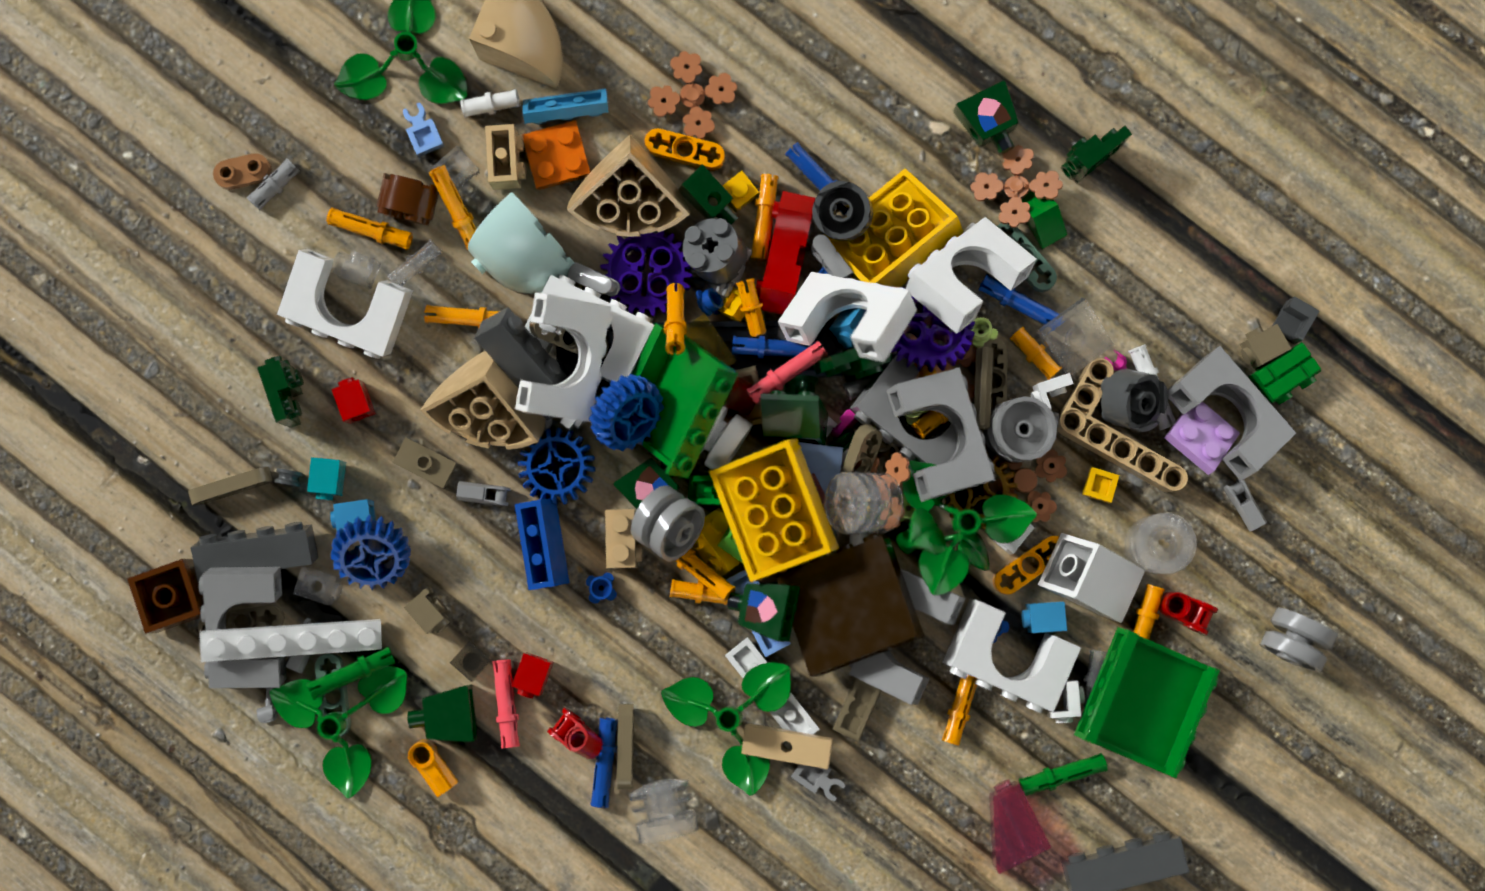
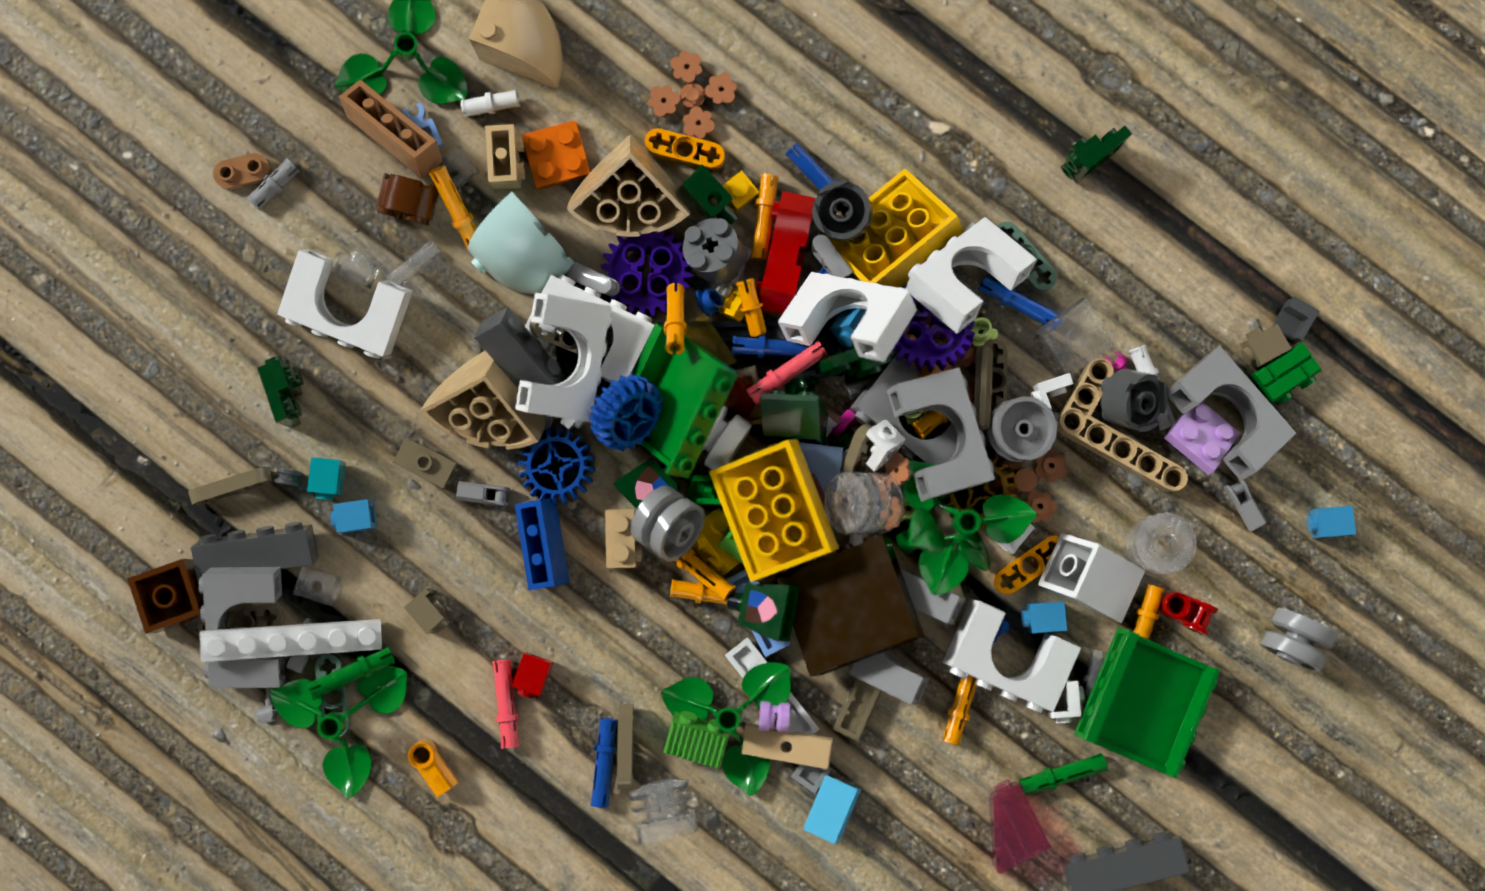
light orange pin [326,207,413,250] -> none
blue gear [330,514,411,590] -> none
red brick [331,377,376,424] -> none
dark green torso [407,684,478,742] -> none
light orange pin [424,305,500,328] -> none
clear smoke plate [450,641,492,682] -> none
dark azure plate [523,89,609,124] -> none
red piece [547,707,603,759] -> none
blue plate [586,572,617,604] -> none
dark green torso [953,80,1018,154] -> none
nougat plant [970,145,1063,228] -> none
light orange pin [1010,327,1062,380] -> none
green slope [1021,191,1067,249] -> none
yellow plate [1082,467,1120,503] -> none
none -> medium nougat brick [339,80,443,179]
none -> bright green brick [664,711,730,769]
none -> lavender wheel [758,701,790,733]
none -> medium azure panel [804,776,862,844]
none -> white bracket [866,420,906,472]
none -> dark azure brick [1307,506,1356,538]

